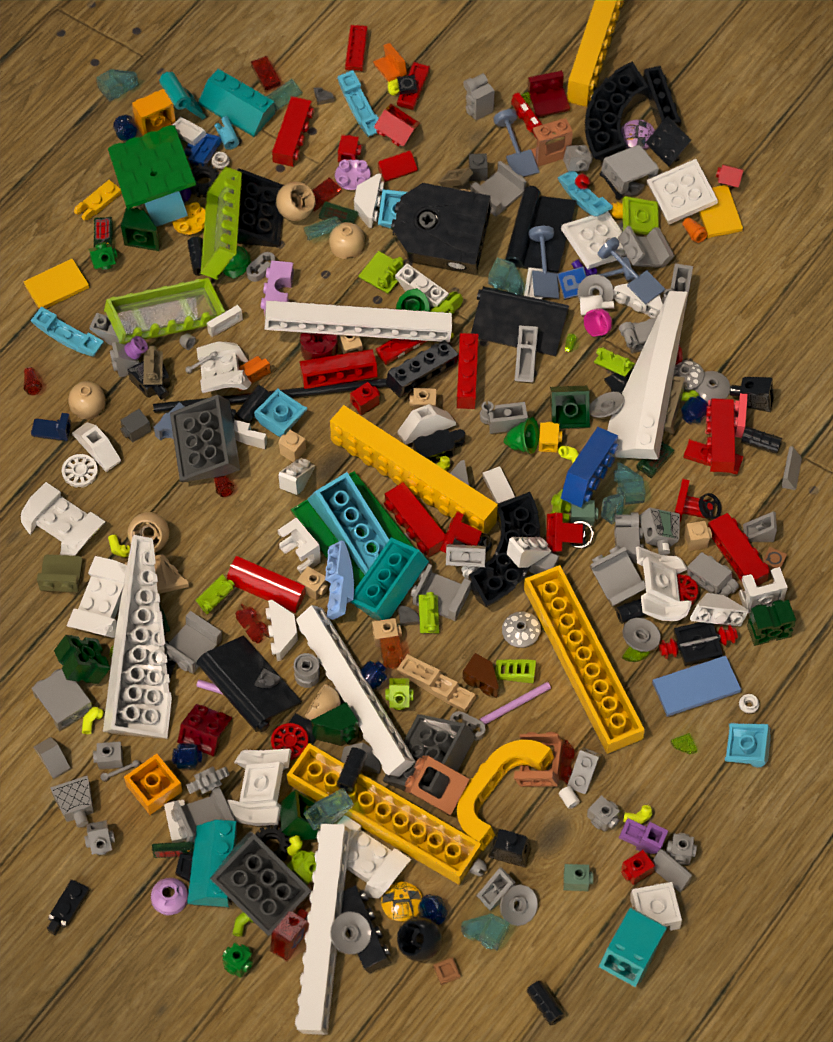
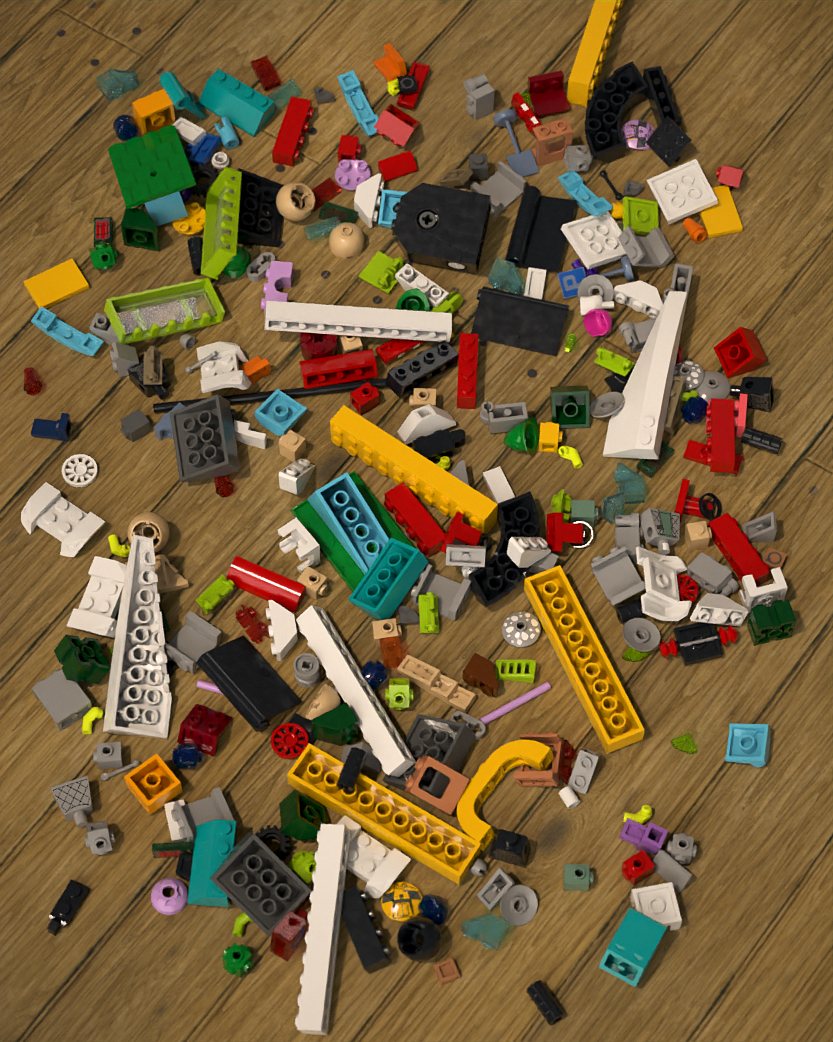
light grey slope [33,737,71,779] -> none
olive bracket [37,554,82,592] -> none
tan cylinder [68,381,106,420] -> none
white slope [72,422,121,472] -> none
yellow hinge [74,180,122,221] -> none
medium lavender wheel [124,336,148,360] -> none
light grey gear [186,766,230,794] -> none
white tile [207,305,243,337] -> none
white piece [227,749,292,826] -> none
black axle [236,384,271,423] -> none
flat silver tile [254,669,281,688] -> none
neon yellow arm [287,835,303,857] -> none
clear light blue slope [304,788,354,830] -> none
light blue slope [325,540,354,620] -> none
light grey dish [330,912,371,954] -> none
red plate [345,25,368,71] -> none
light grey slope [515,326,538,382] -> none
sand blue piece [529,226,559,299] -> none
blue brick [561,427,619,508] -> none
red hinge [574,174,590,190] -> none
light grey brick [587,795,620,832] -> none
sand blue piece [597,237,665,305] -> none
light grey panel [601,145,659,194] -> none
medium blue tile [652,656,741,717] -> none
white plate [739,694,759,714] -> none
light grey slope [782,446,802,490] -> none
none -> red slope [714,327,767,378]

